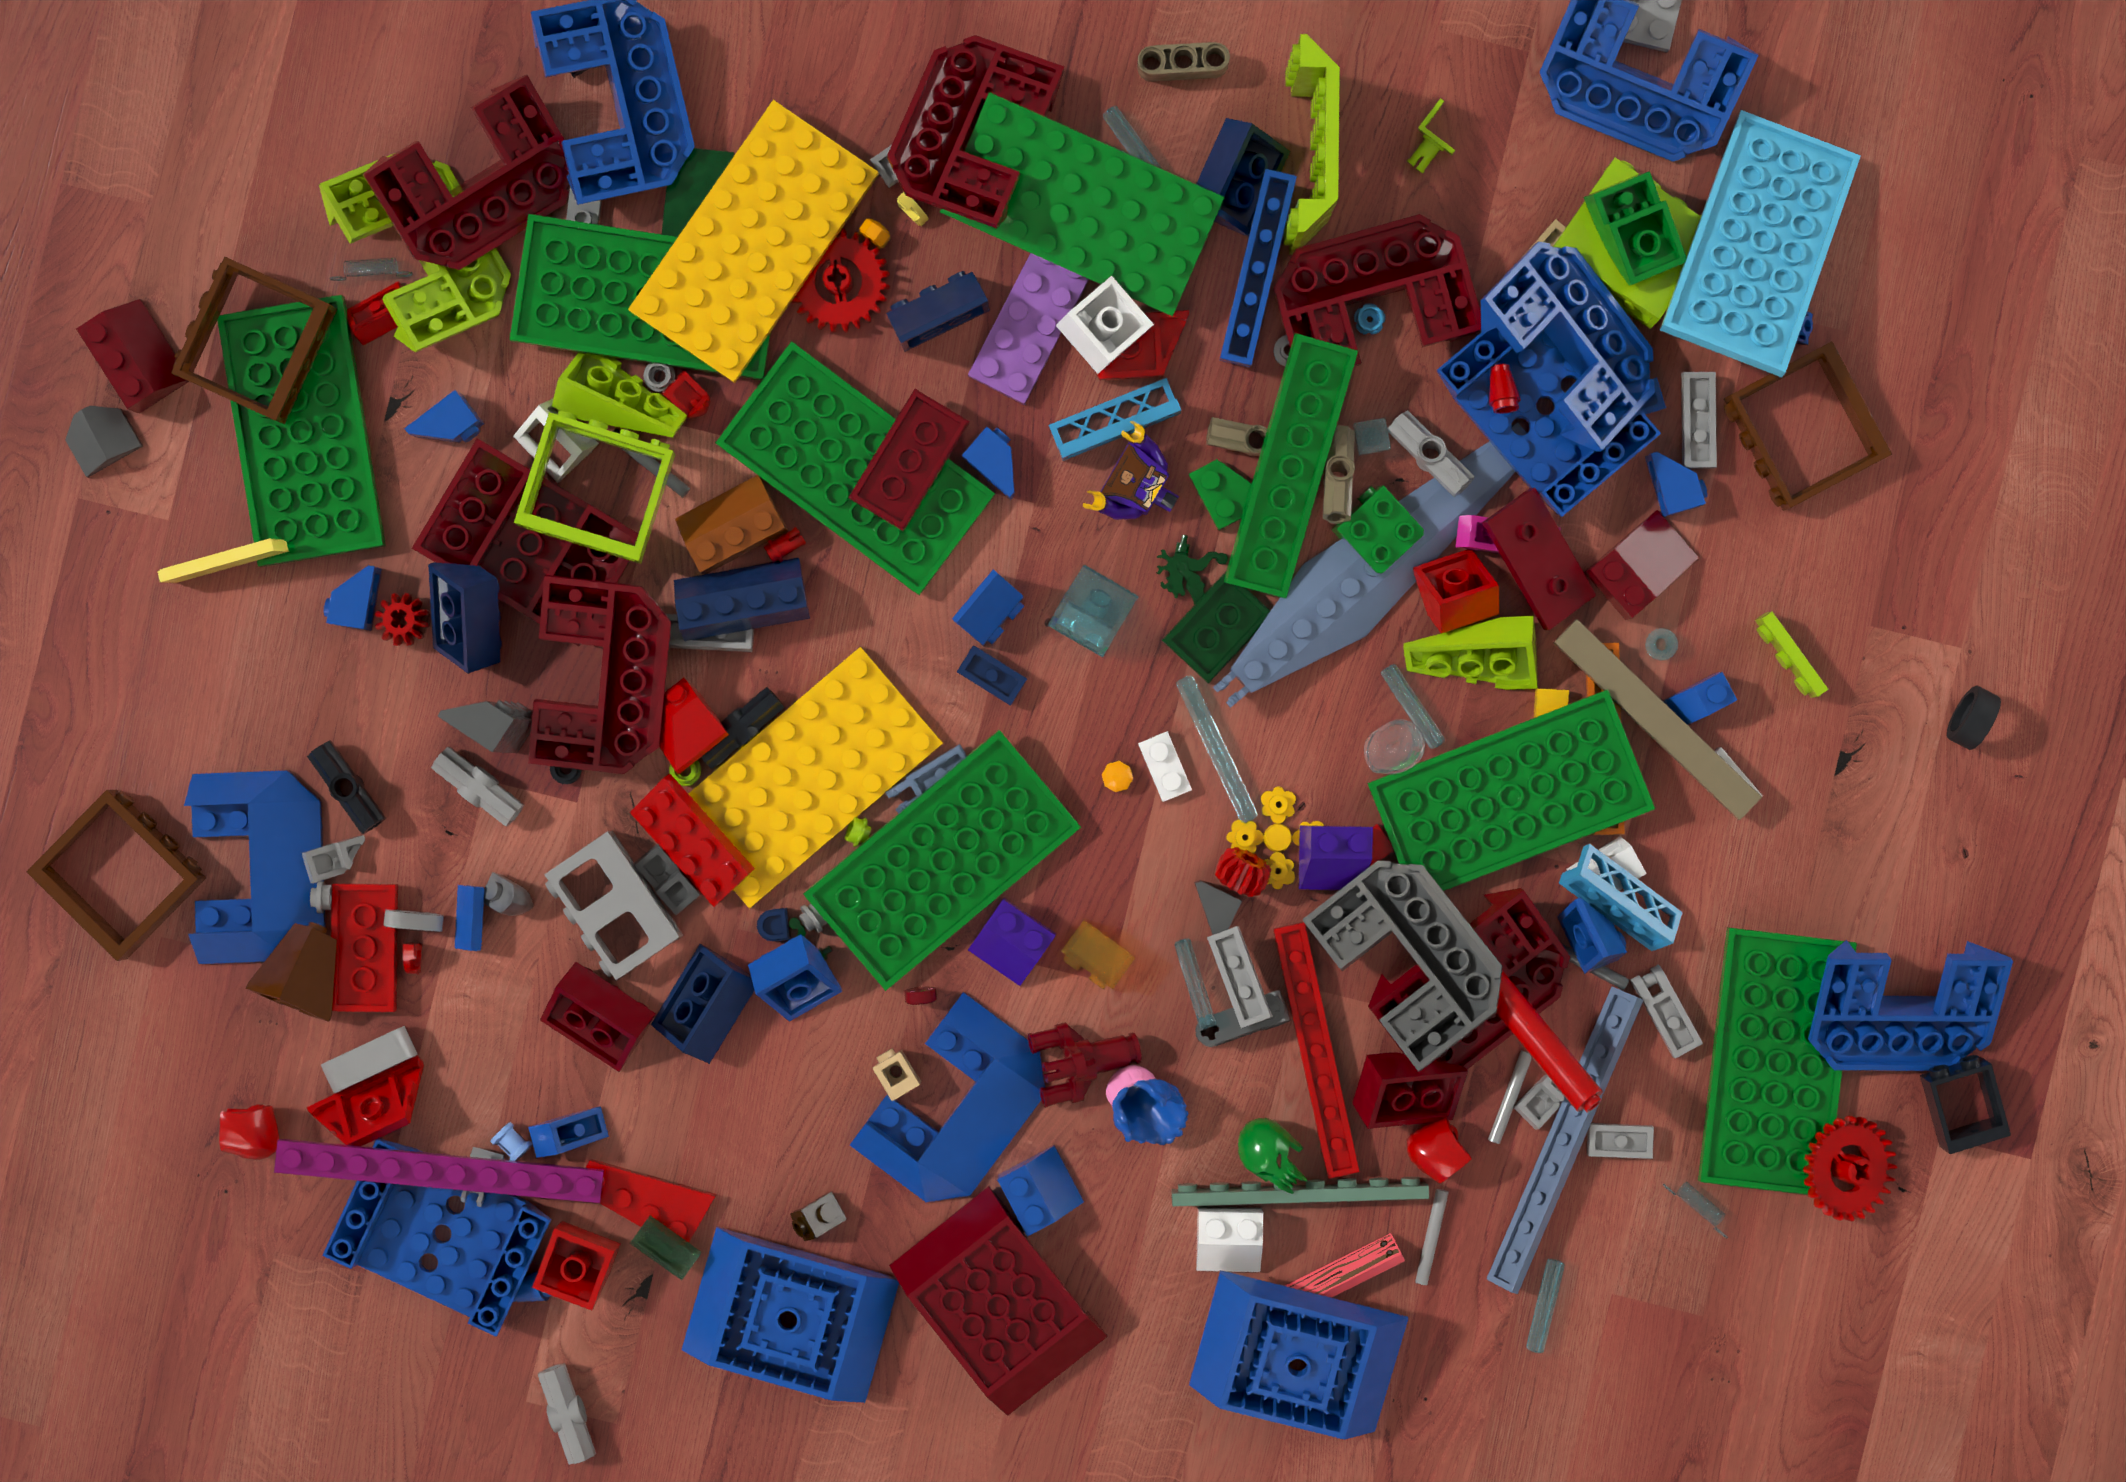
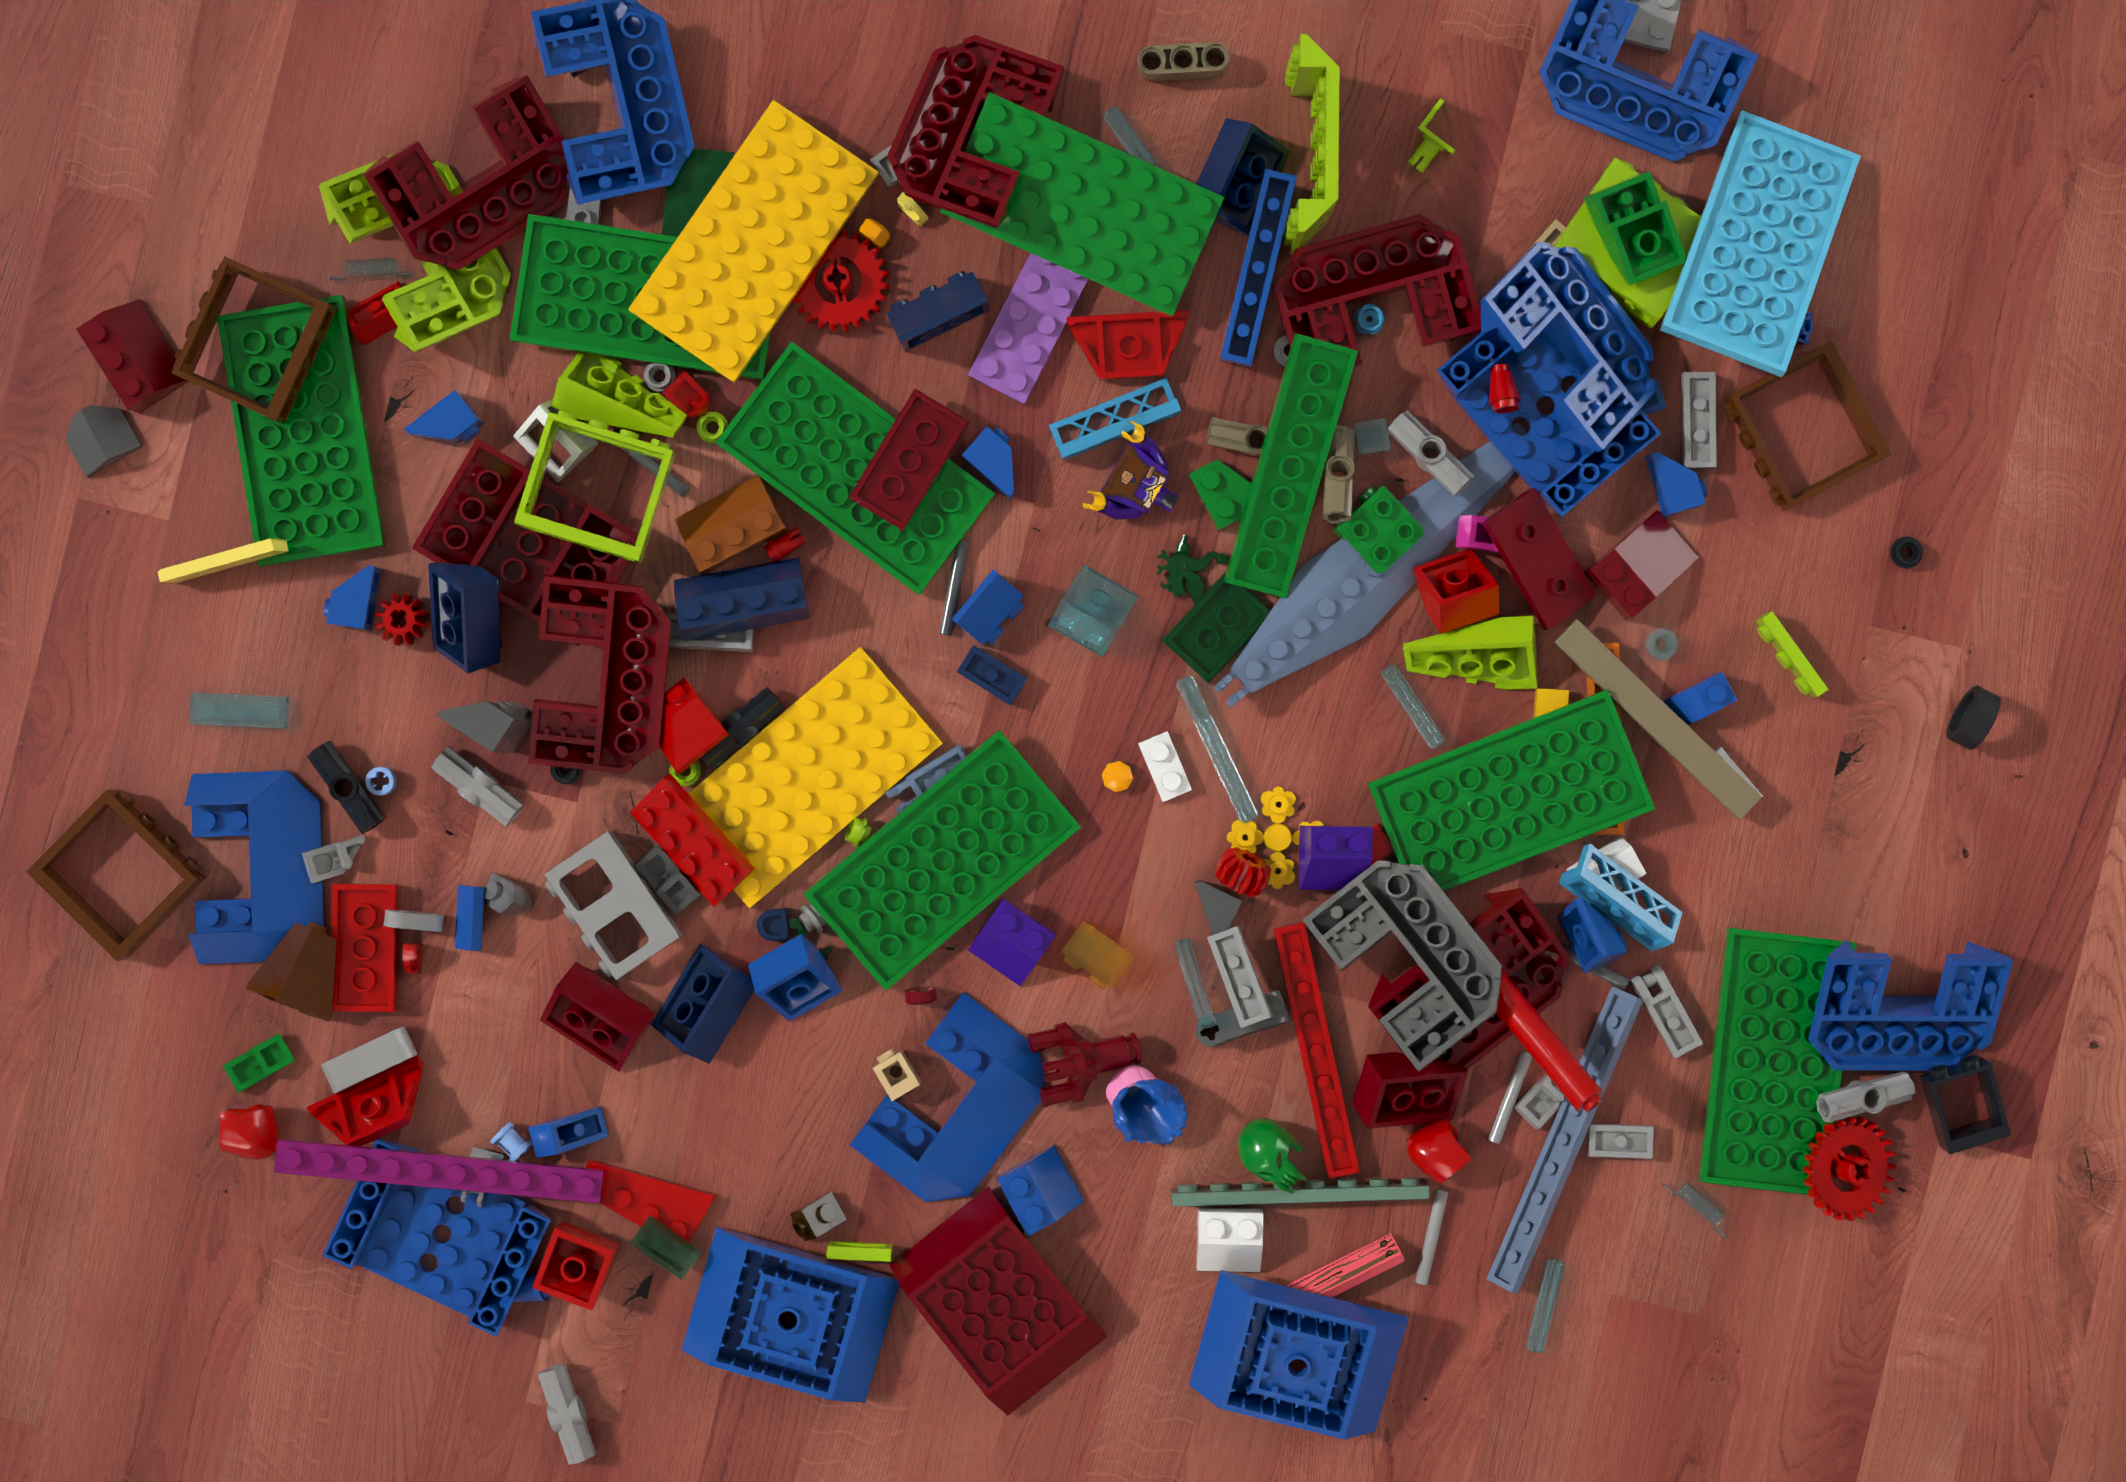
light grey plate [310,881,332,913] -> none
white slope [1056,276,1154,374] -> none
clear hat [1364,719,1425,774] -> none
none -> clear light blue plate [189,692,289,729]
none -> green slope [222,1033,295,1093]
none -> light blue bush [365,767,397,796]
none -> lime plate [697,411,728,444]
none -> lime tile [827,1241,893,1262]
none -> dark grey bar [939,541,969,636]
none -> light grey piece [1816,1072,1915,1122]
none -> black plate [1890,536,1923,569]

